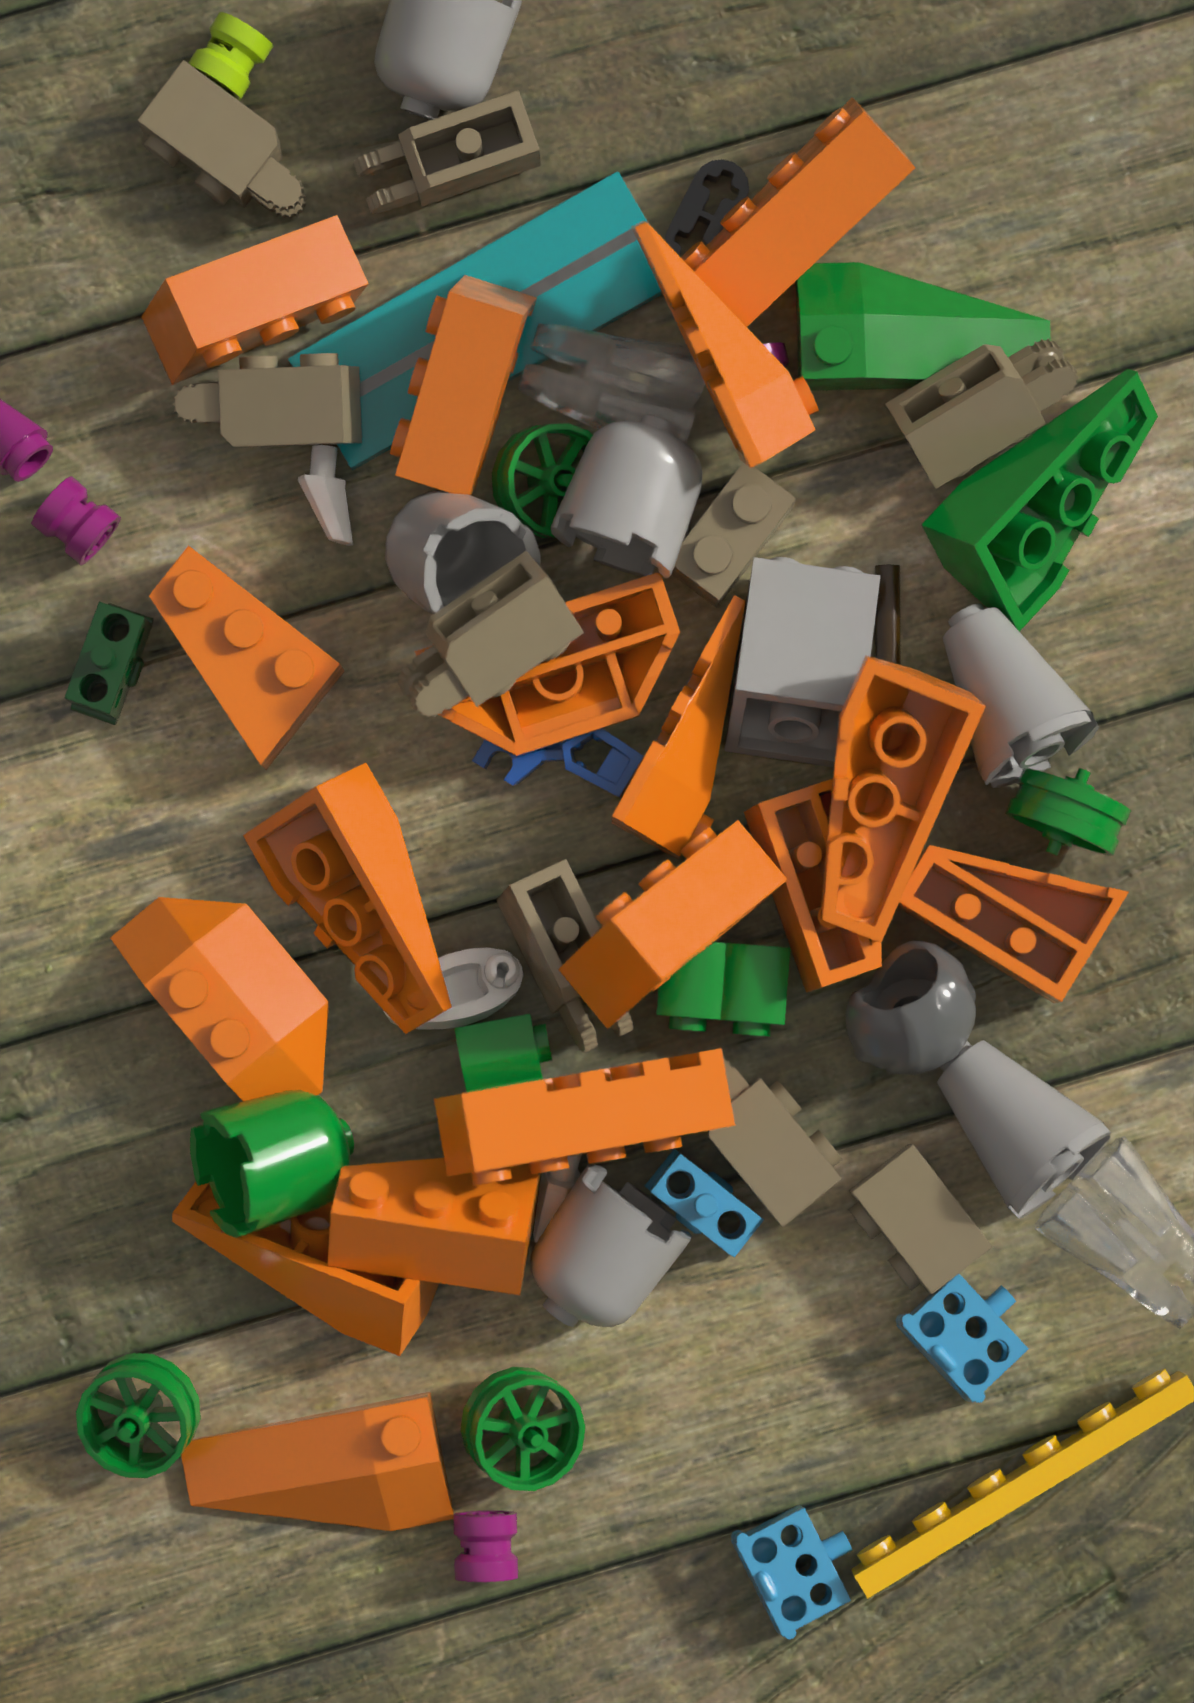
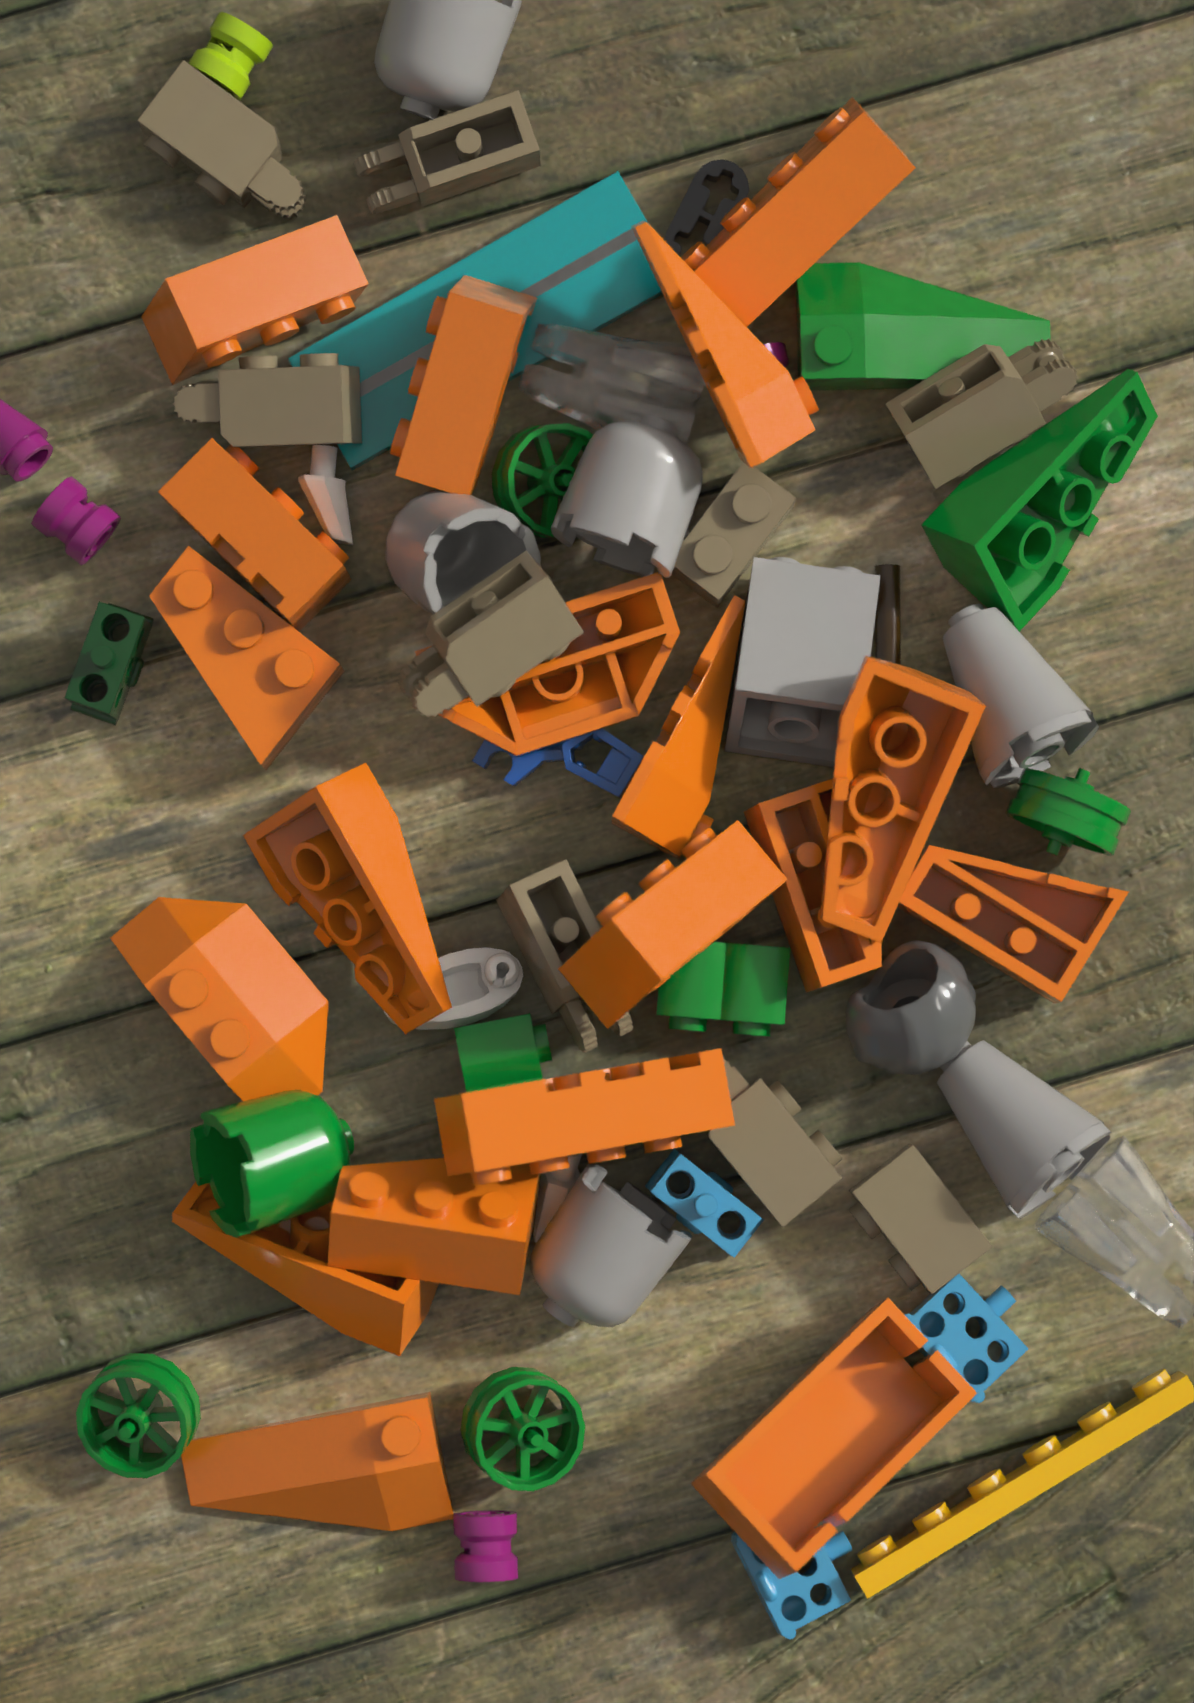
none -> orange wedge [158,438,351,632]
none -> orange piece [690,1298,977,1579]

